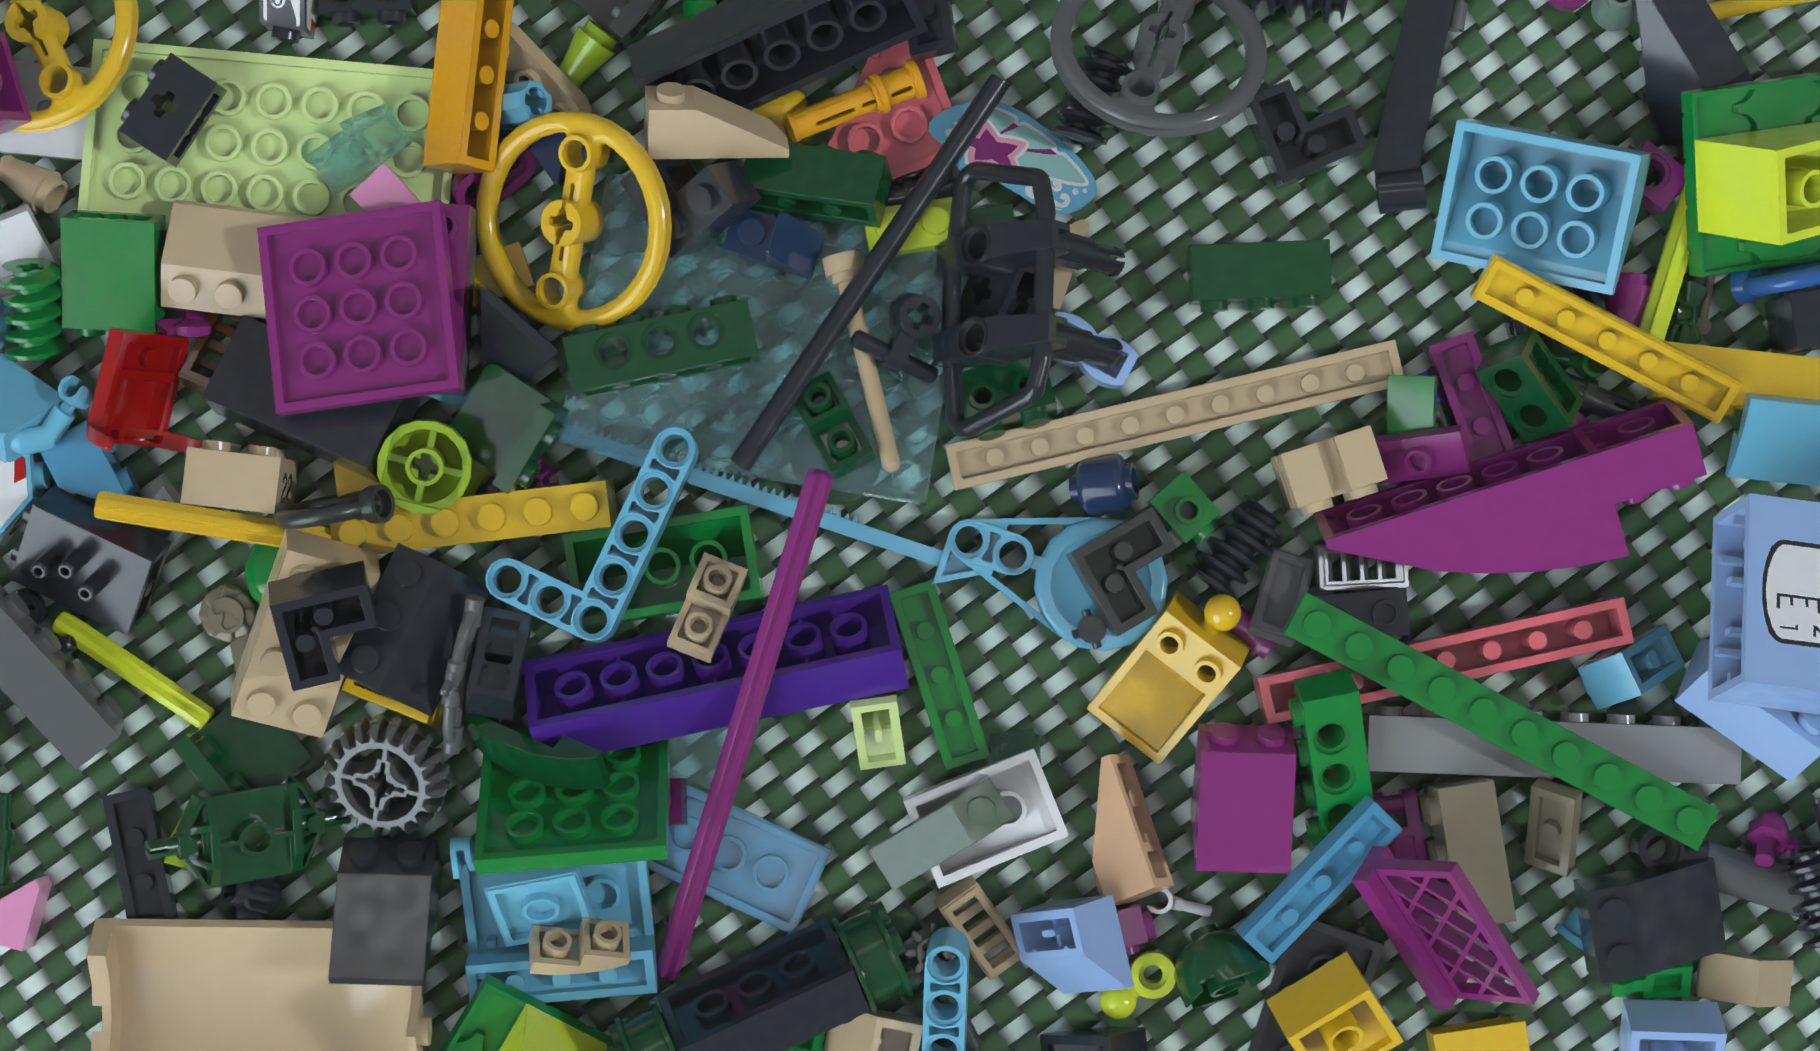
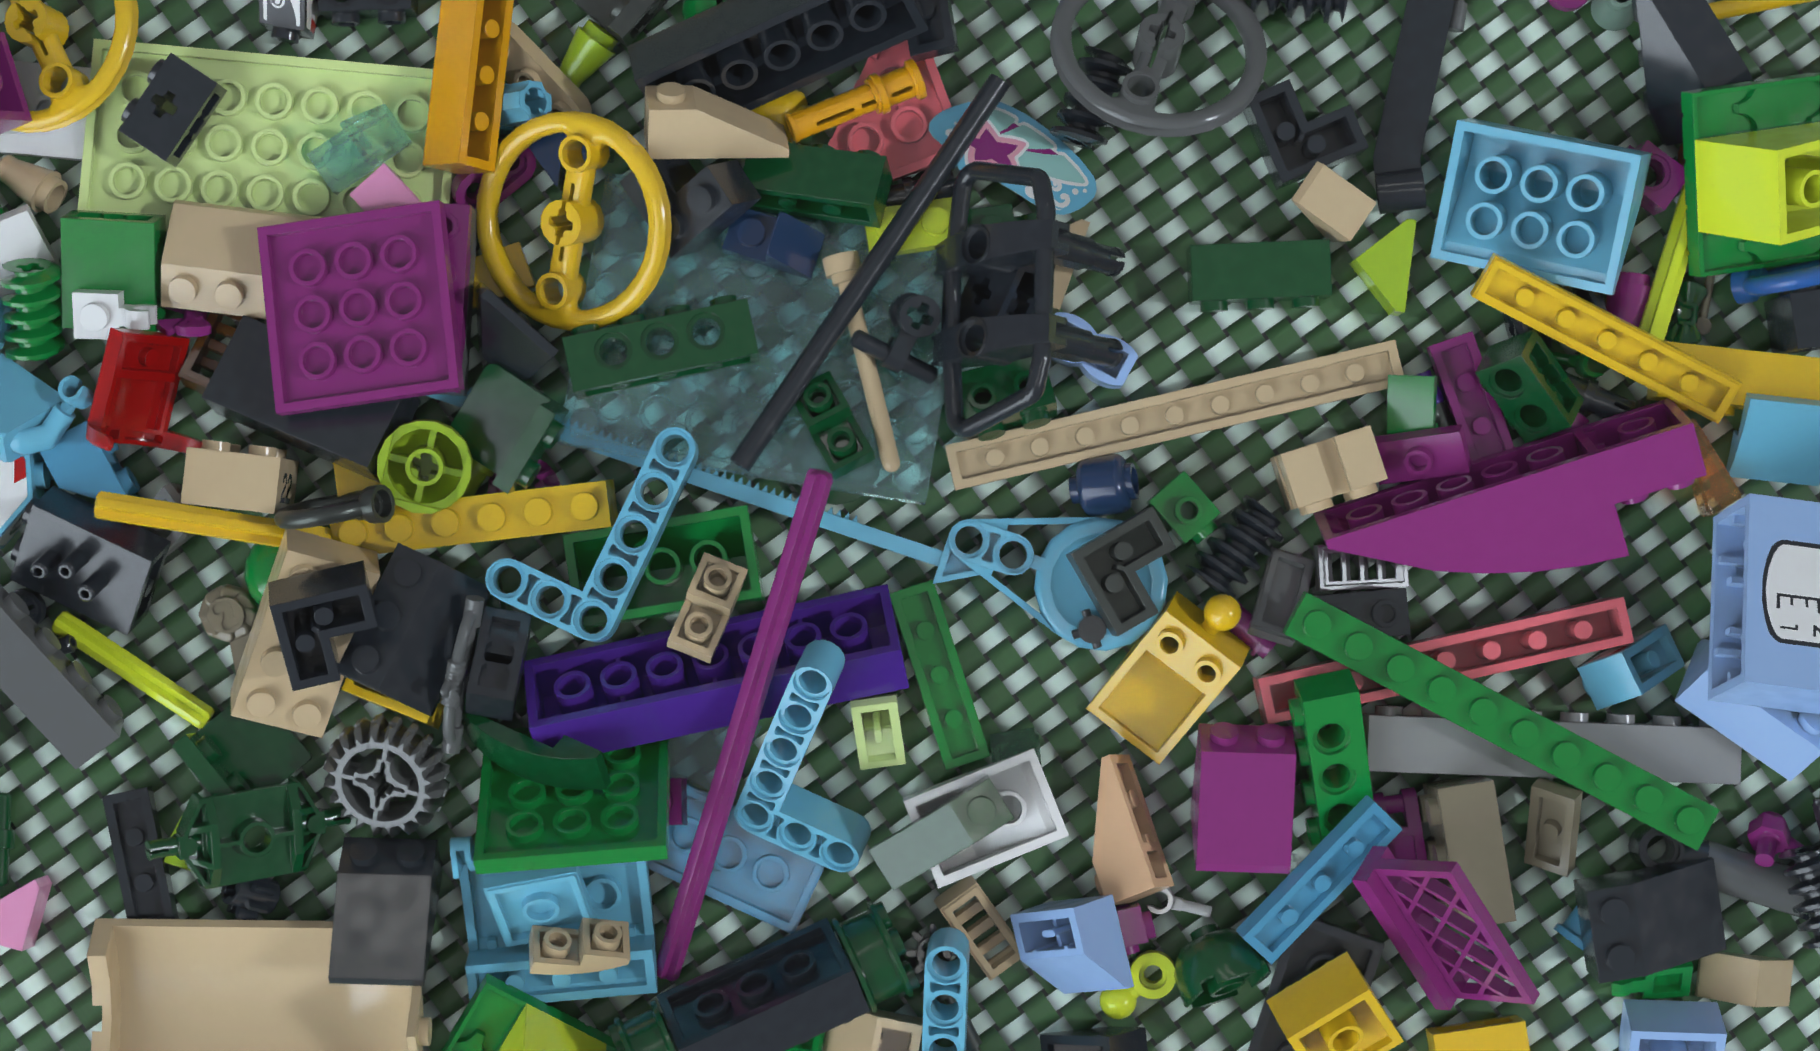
none -> white plate [72,289,158,340]
none -> medium azure beam [734,640,871,872]
none -> tan slope [1291,161,1377,242]
none -> lime slope [1349,219,1417,316]
none -> clear orange slope [1690,418,1742,517]

